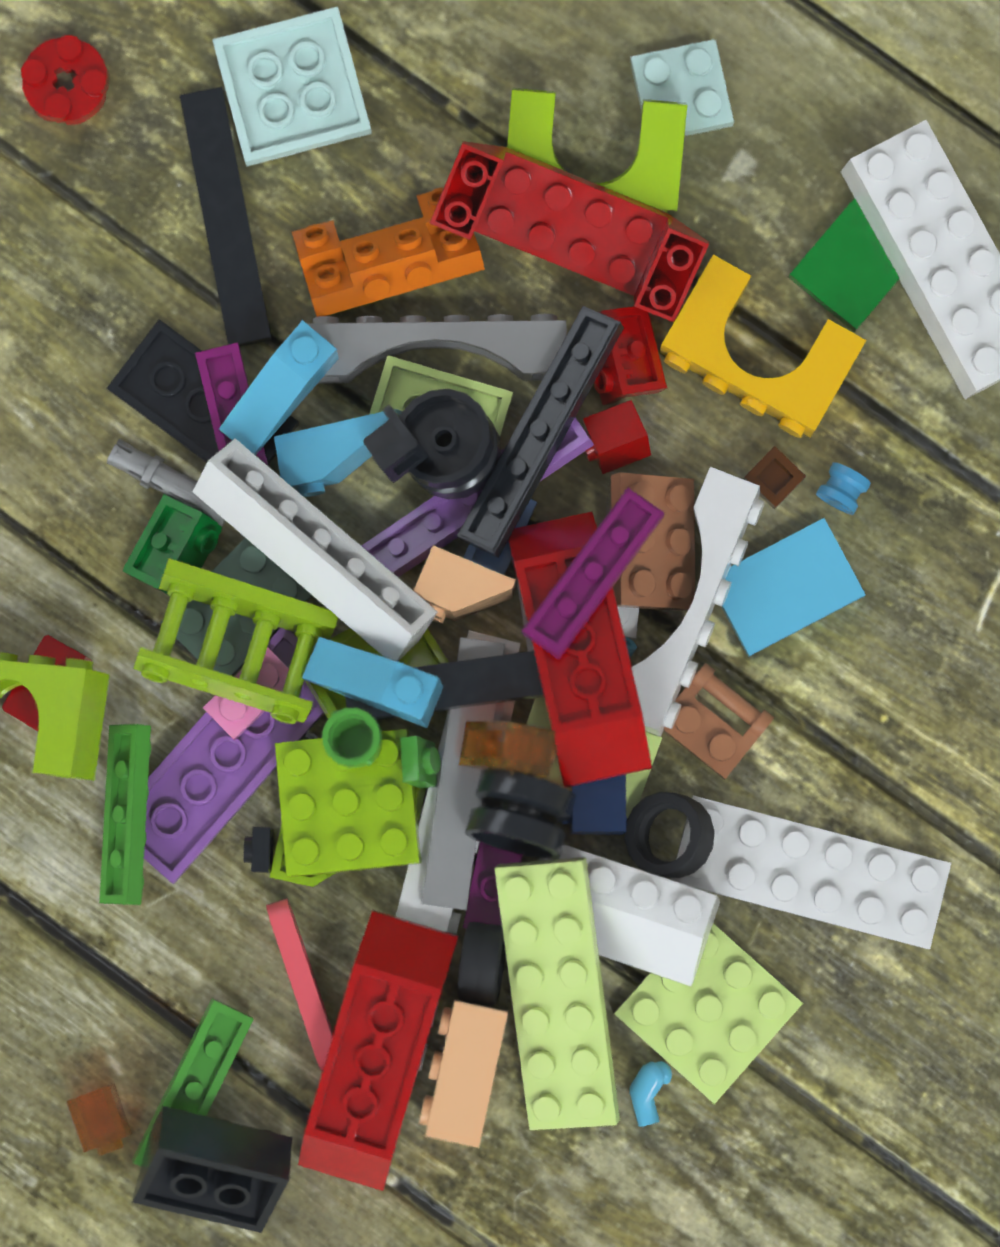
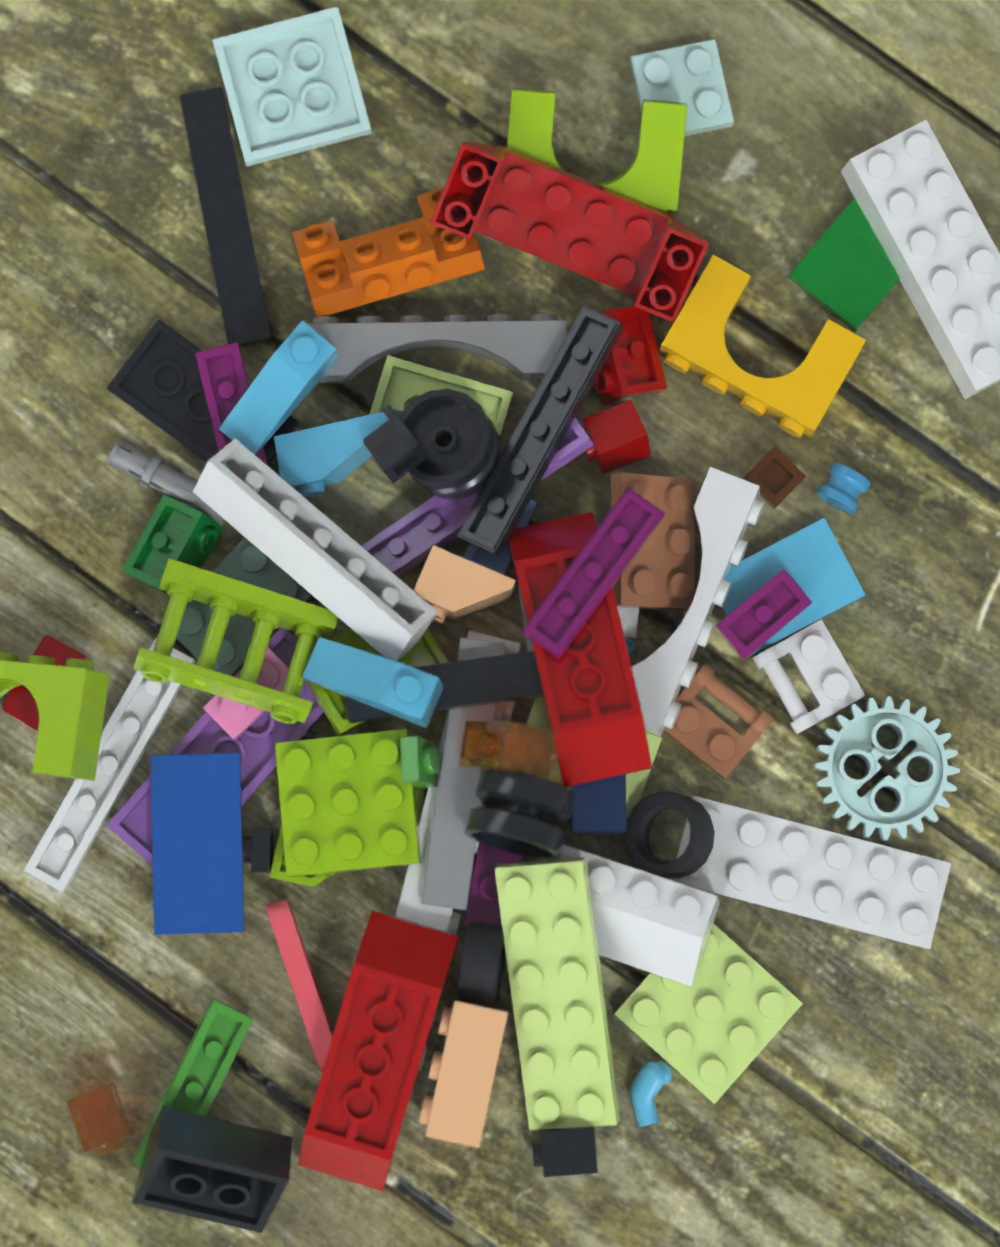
red plate [21,35,109,125] -> none
bright green plate [99,724,151,905] -> none
bright green piece [322,708,382,768] -> none
none -> white plate [24,638,195,893]
none -> blue tile [151,753,245,935]
none -> black brick [532,1126,598,1177]
none -> magenta plate [715,569,812,661]
none -> white plate [752,619,865,735]
none -> light aqua gear [814,696,960,841]

